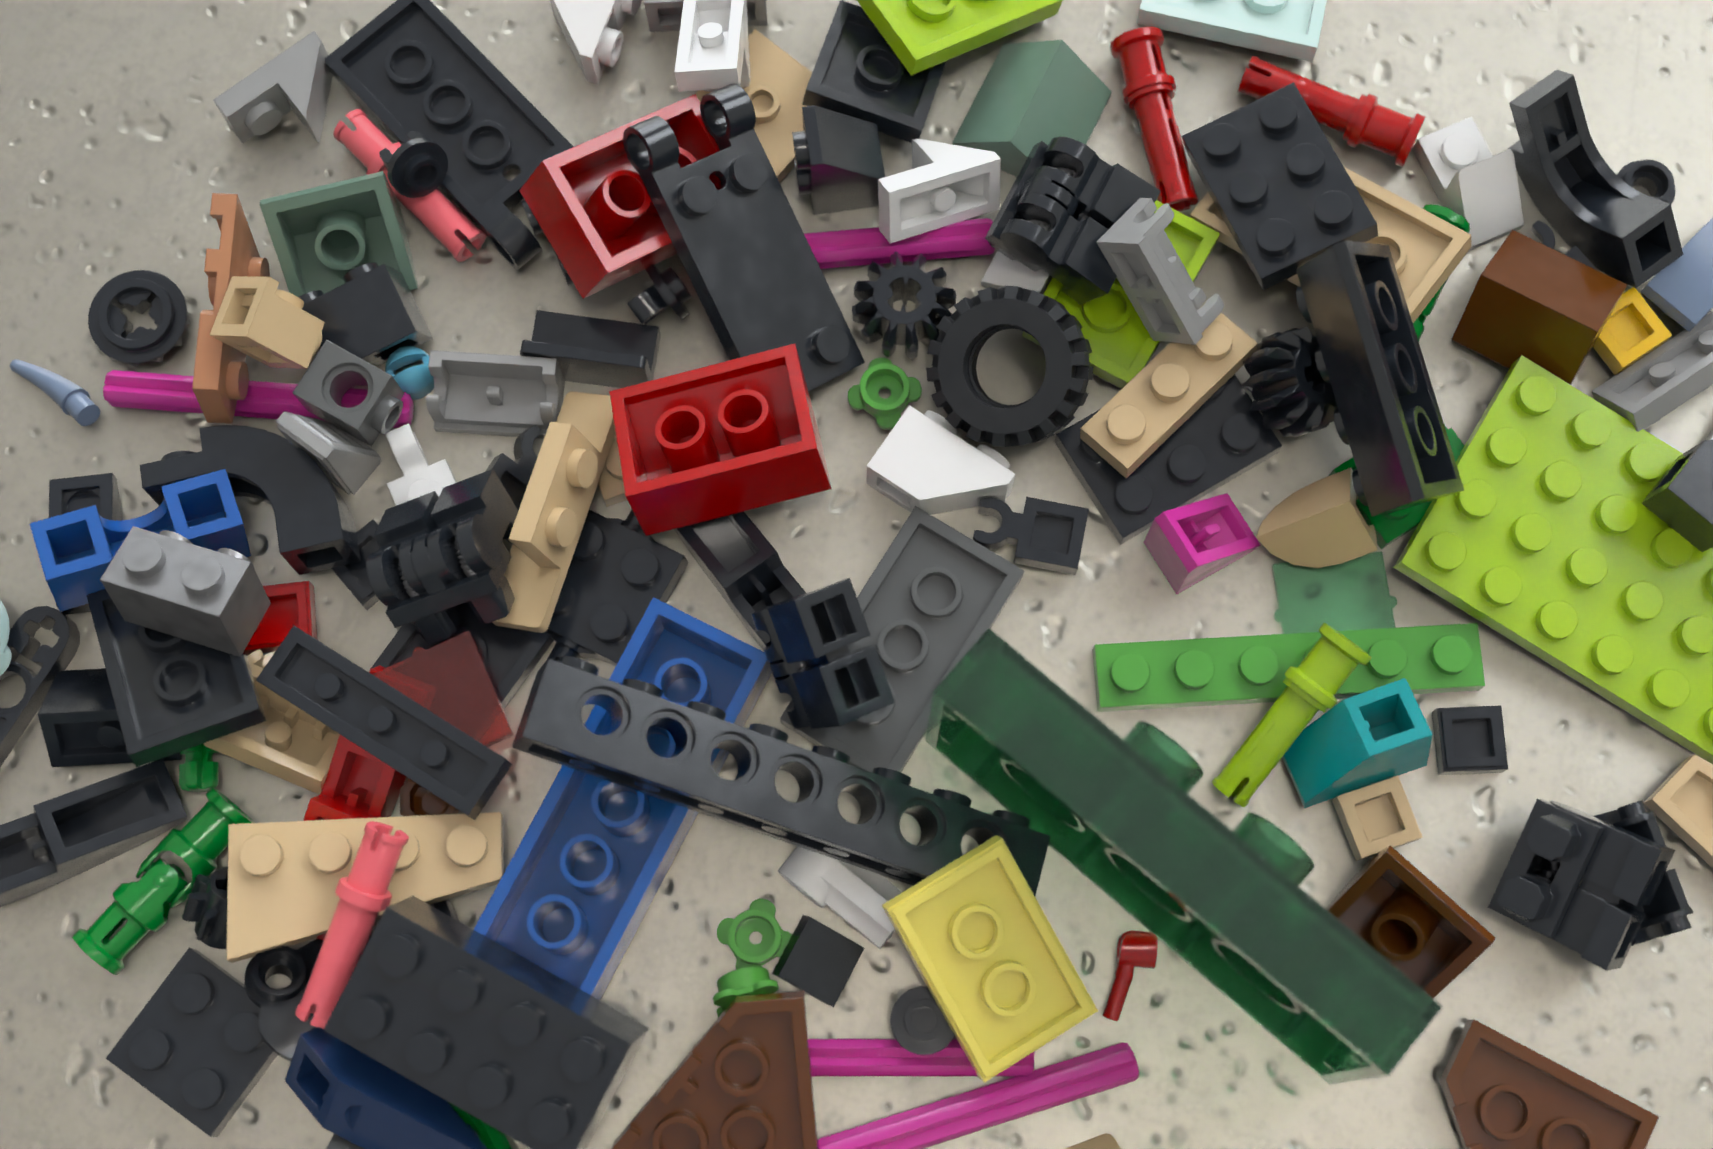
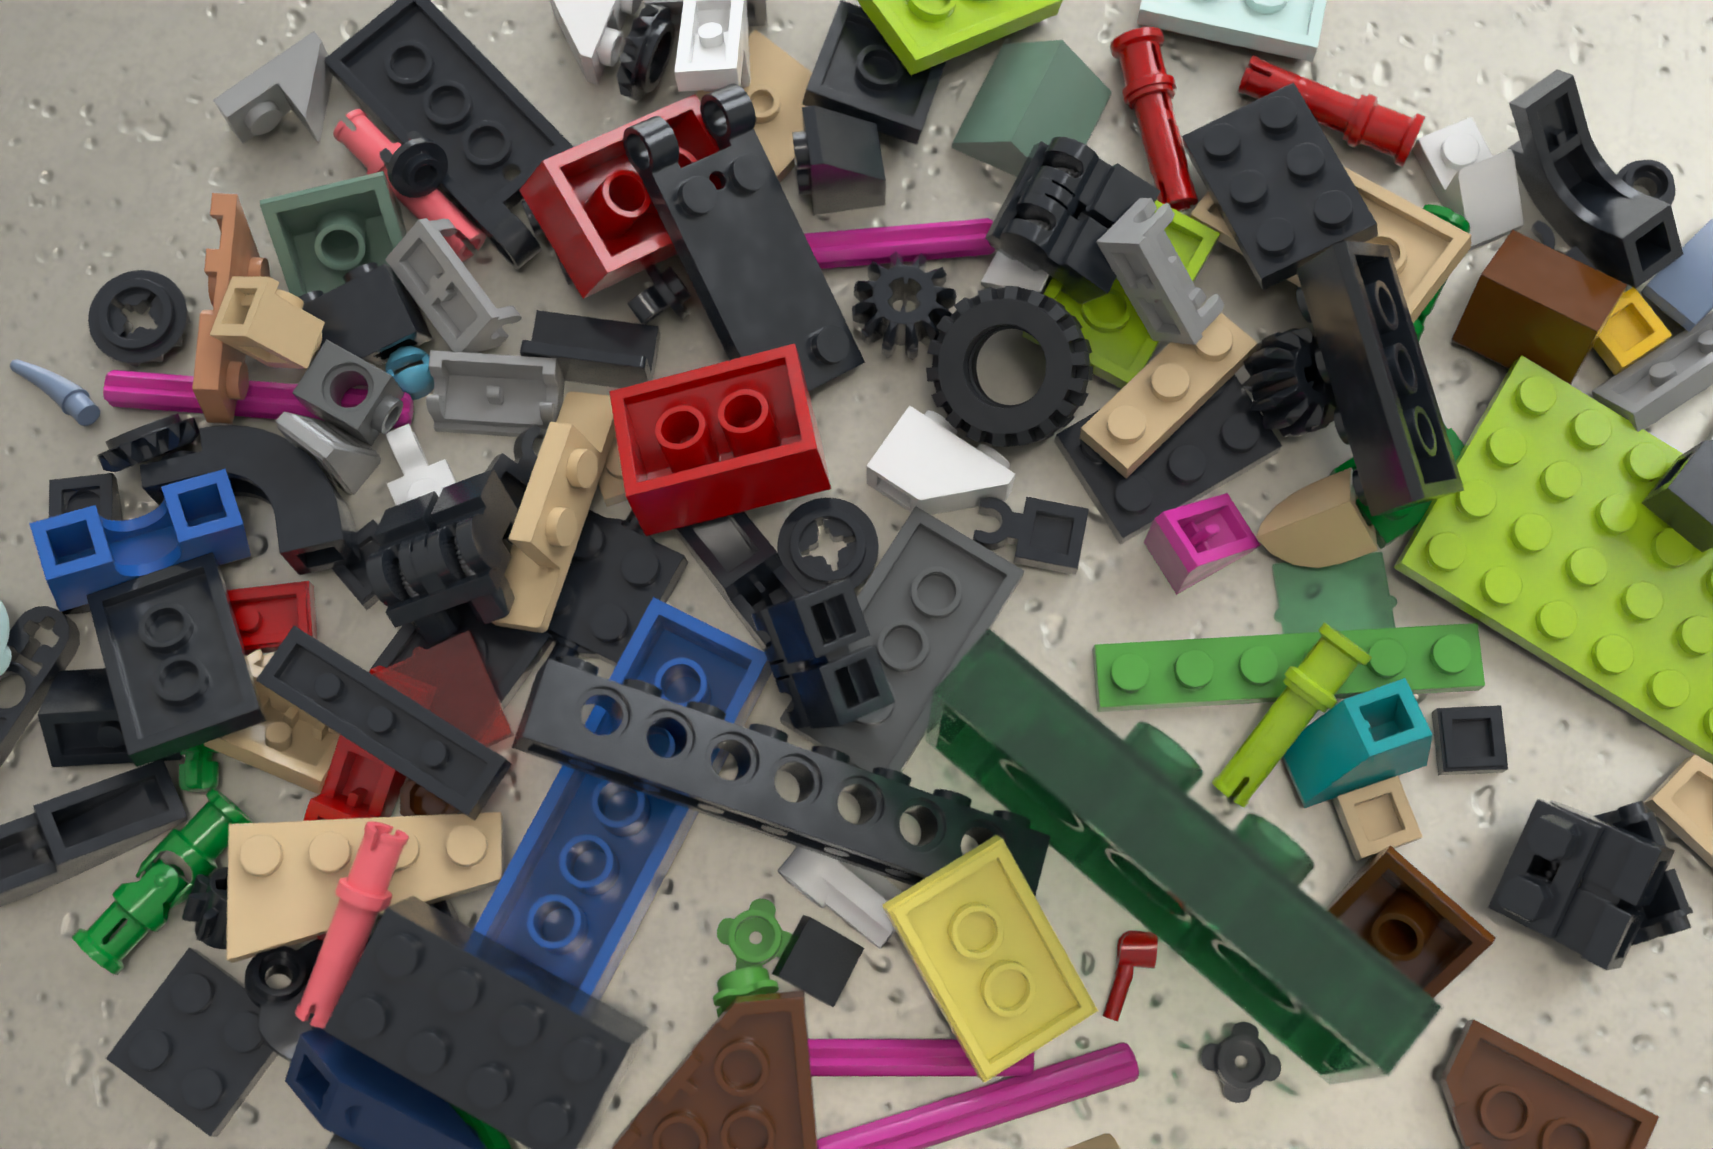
flat silver brick [100,526,271,657] -> none
bright green plate [848,358,922,430] -> none
white slope [878,139,1001,244] -> none
black plate [890,986,954,1055] -> none
none -> black gear [97,413,200,472]
none -> light grey hinge [385,218,522,353]
none -> black gear [616,4,675,101]
none -> black gear [777,498,879,592]
none -> black plate [1201,1022,1281,1103]

